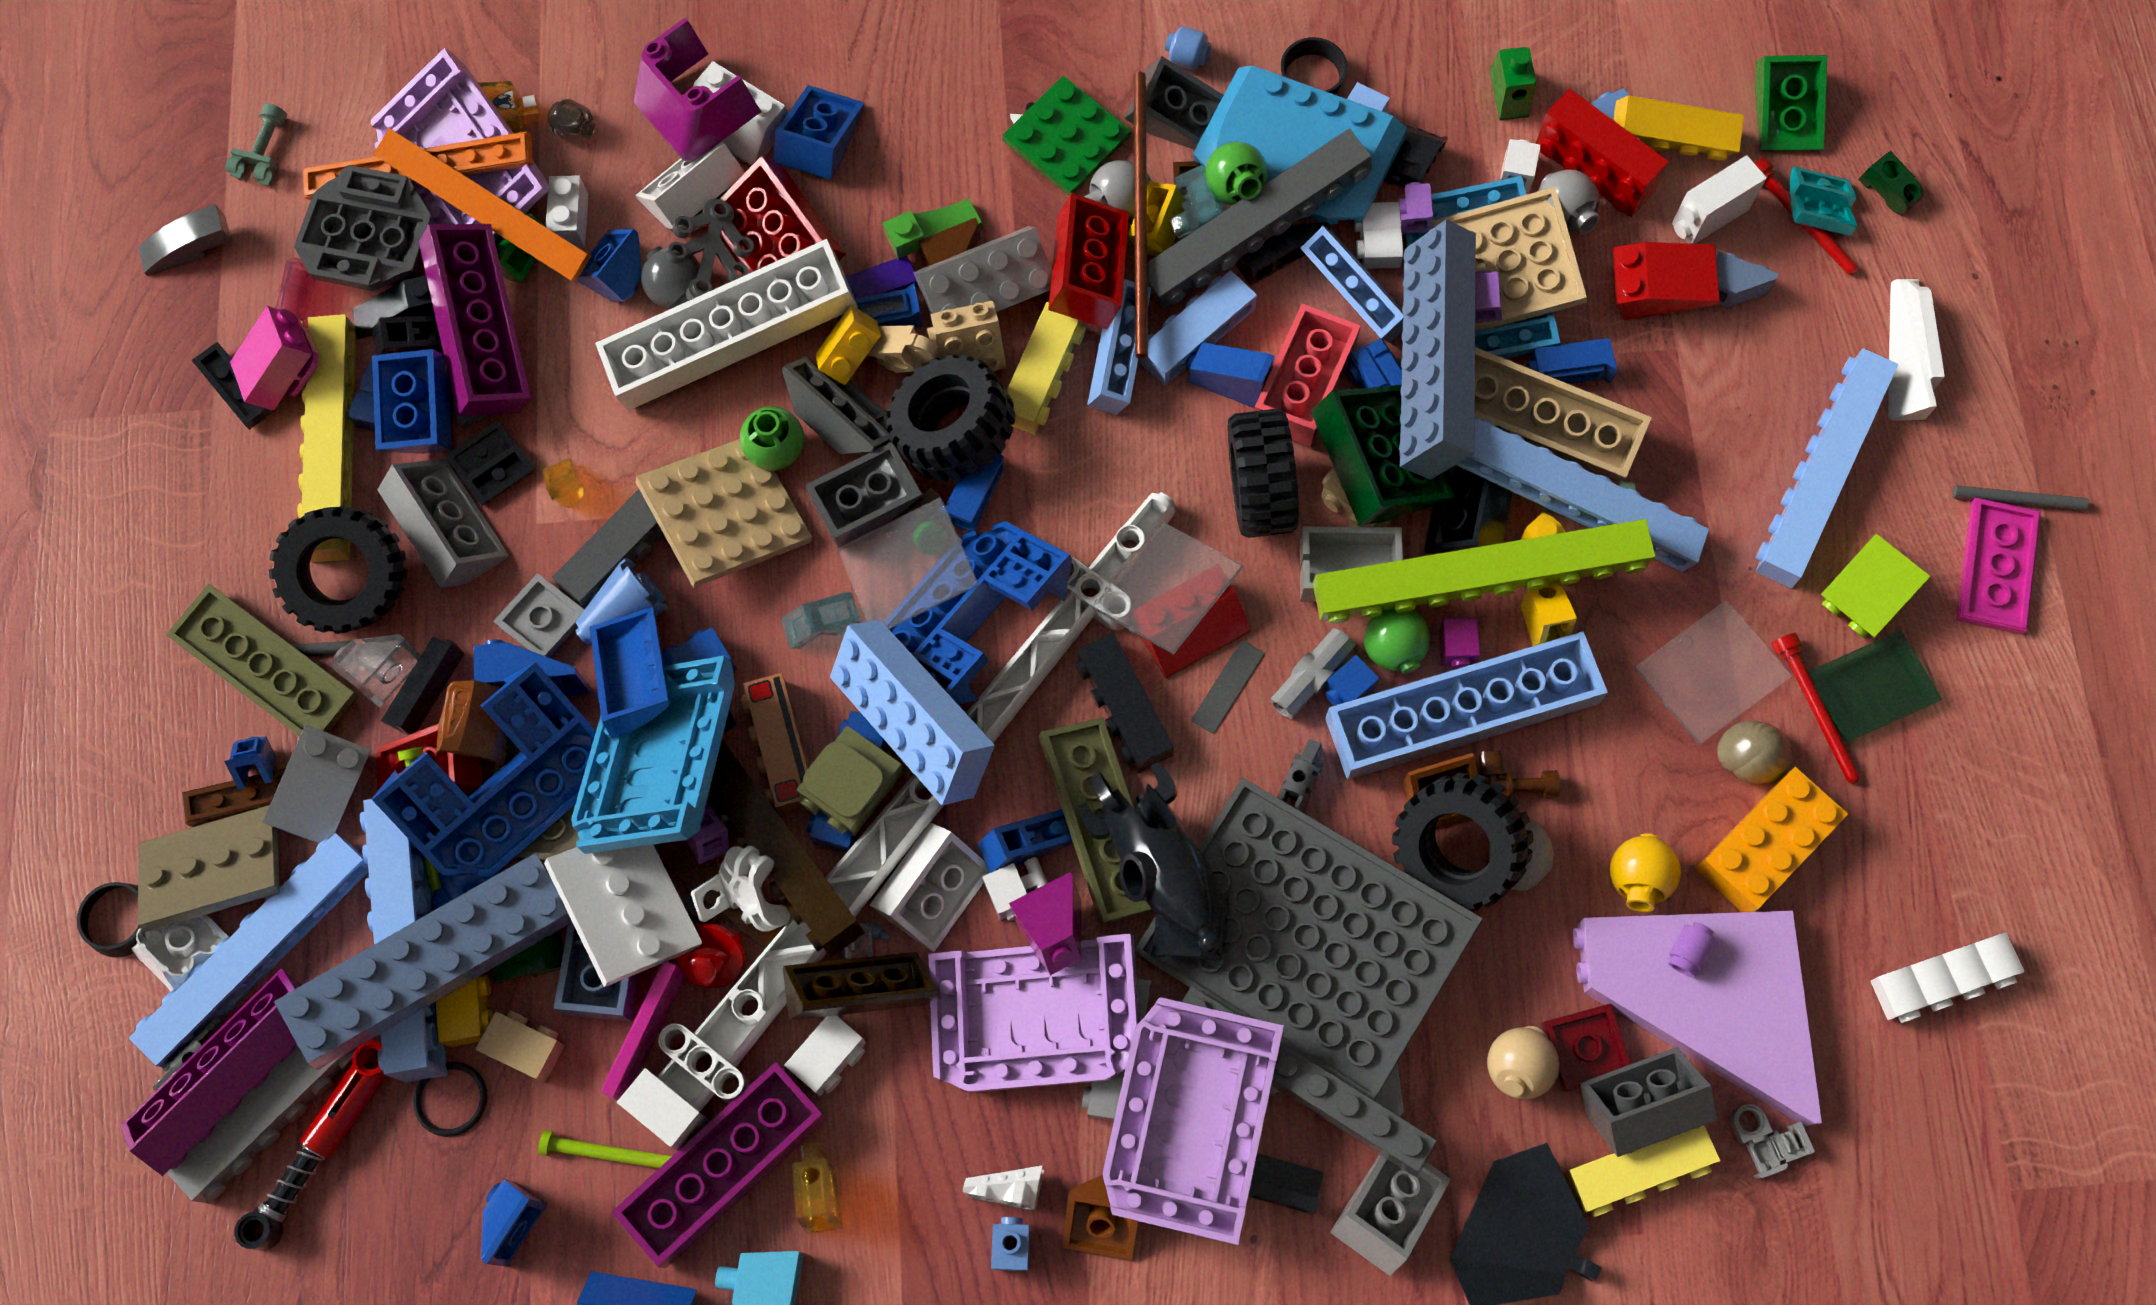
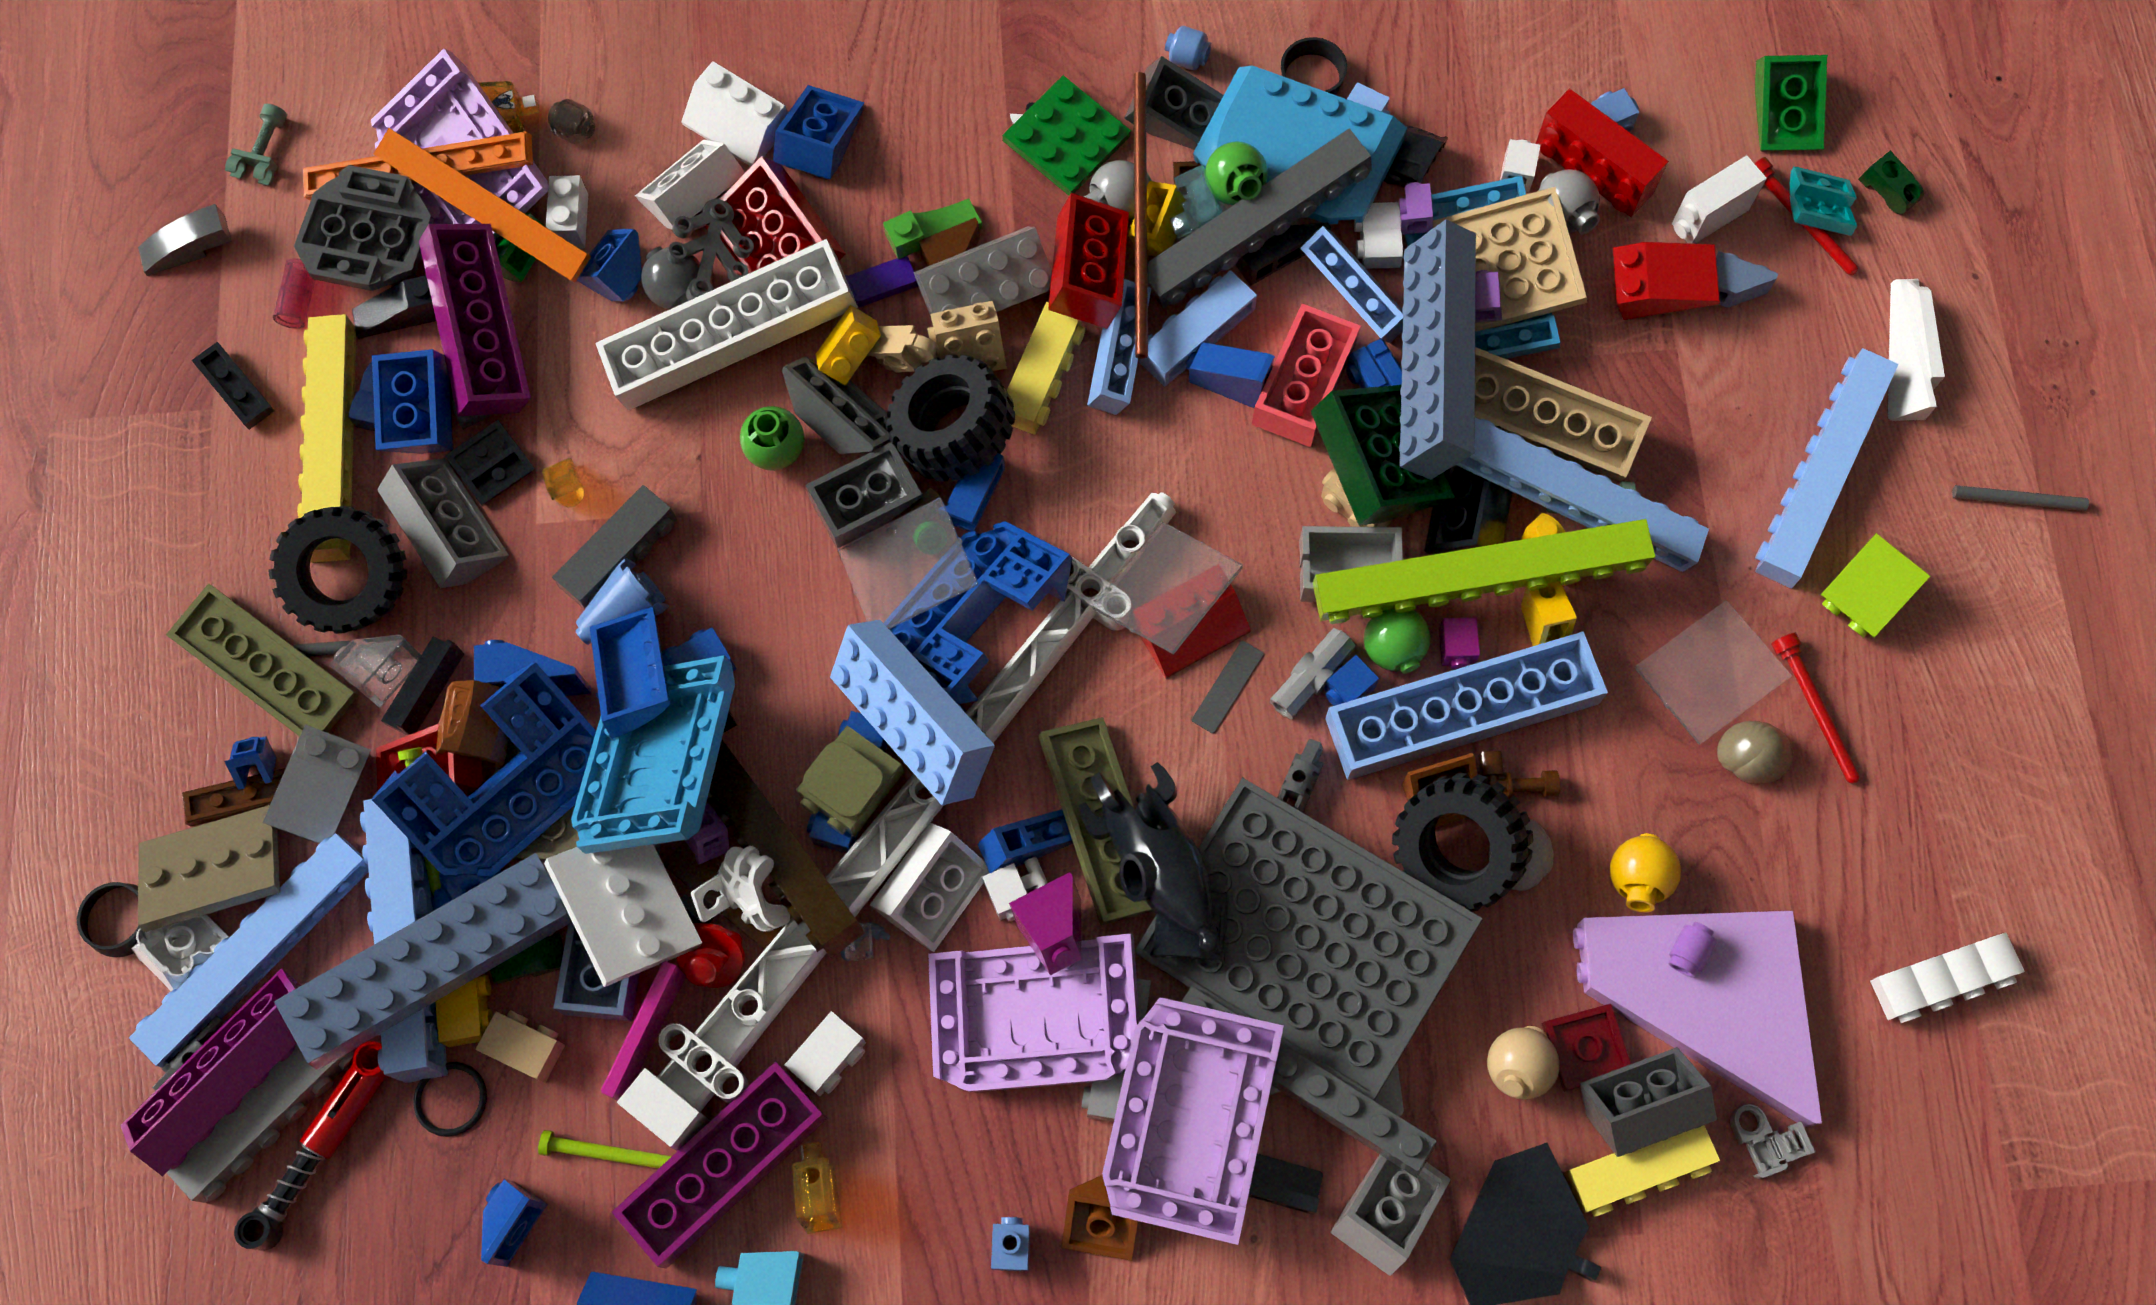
dark pink brick [230,306,318,411] -> none
black slope [372,315,443,355] -> none
light grey plate [493,573,584,658] -> none
magenta windscreen [634,18,761,162] -> none
tan plate [636,439,812,588] -> none
nougat brick [740,672,809,816] -> none
clear light blue slope [781,592,861,649] -> none
dark brown slope [783,952,939,1021] -> none
blue window [838,283,923,328] -> none
white slope [962,1165,1044,1210] -> none
black brick [1075,632,1174,773] -> none
black tyre [1227,409,1299,538] -> none
green torso [1490,47,1536,120] -> none
blue window [1526,338,1617,384] -> none
yellow brick [1613,95,1744,160] -> none
light orange brick [1695,767,1848,912] -> none
clear green piece [1808,630,1942,743] -> none
dark pink tile [1956,497,2041,635] -> none

